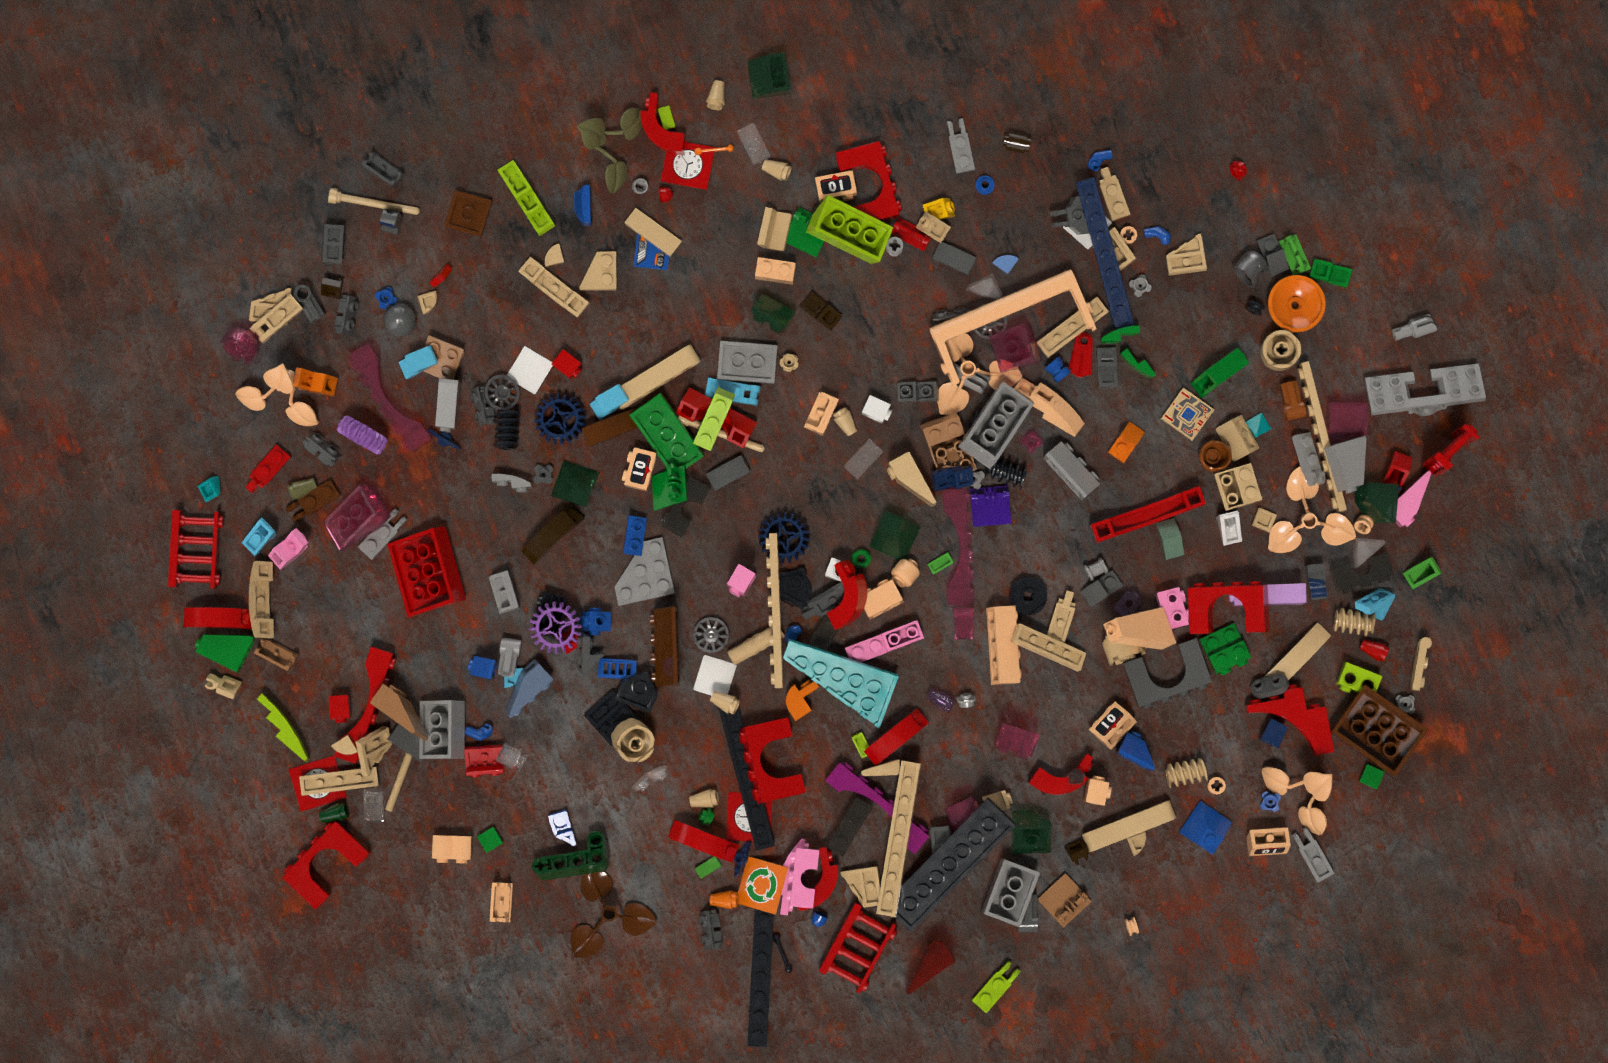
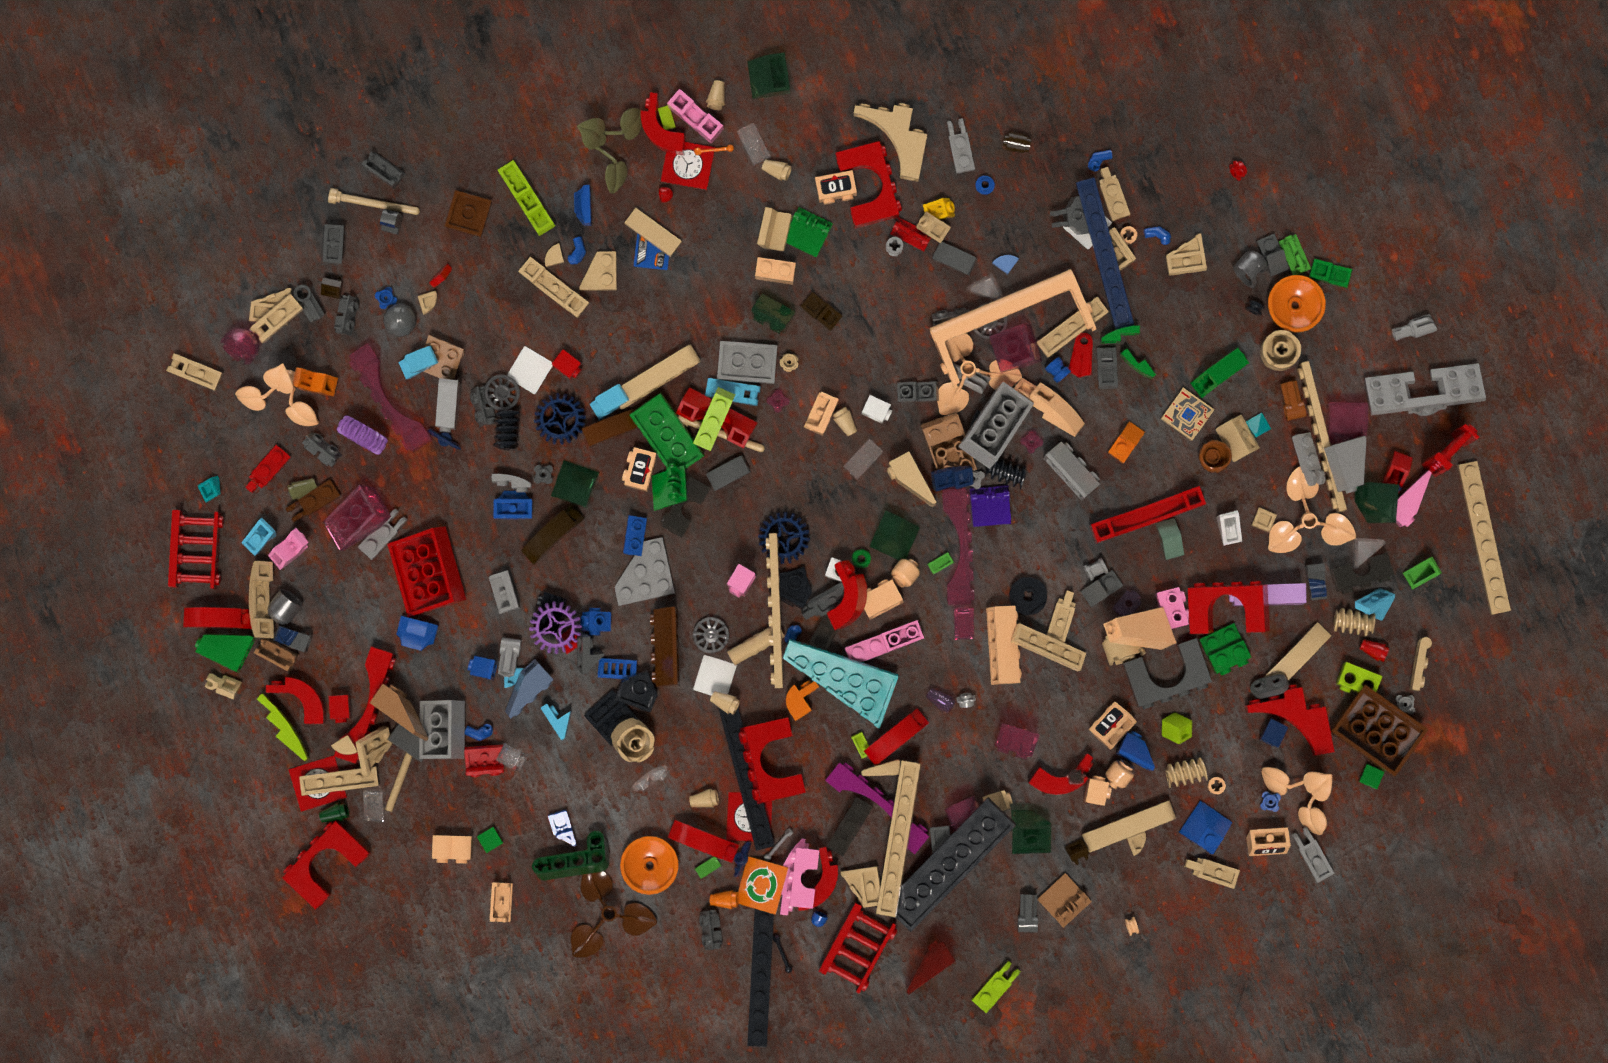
light grey hinge [632,178,648,194] -> none
green plate [698,807,715,826] -> none
lime slope [806,195,893,264] -> none
light grey slope [981,858,1040,927] -> none
light grey plate [1129,275,1152,297] -> none
tan slope [1214,463,1262,511] -> none
light nougat bush [1354,515,1374,534] -> none
none -> tan plate [166,353,223,391]
none -> red arch [266,677,326,724]
none -> flat silver helmet [267,589,302,624]
none -> leg [273,626,313,653]
none -> blue slope [396,616,439,651]
none -> blue slope [493,491,532,519]
none -> medium azure slope [541,704,572,741]
none -> blue arm [568,237,586,265]
none -> orange dish [620,836,678,895]
none -> bright pink arch [667,89,724,144]
none -> light grey hinge [764,828,793,861]
none -> clear pink plate [767,390,790,413]
none -> tan arch [854,103,927,182]
none -> light nougat head [1105,759,1134,789]
none -> lime panel [1162,713,1192,744]
none -> tan hinge [1184,858,1240,889]
none -> tan plate [1457,461,1511,615]

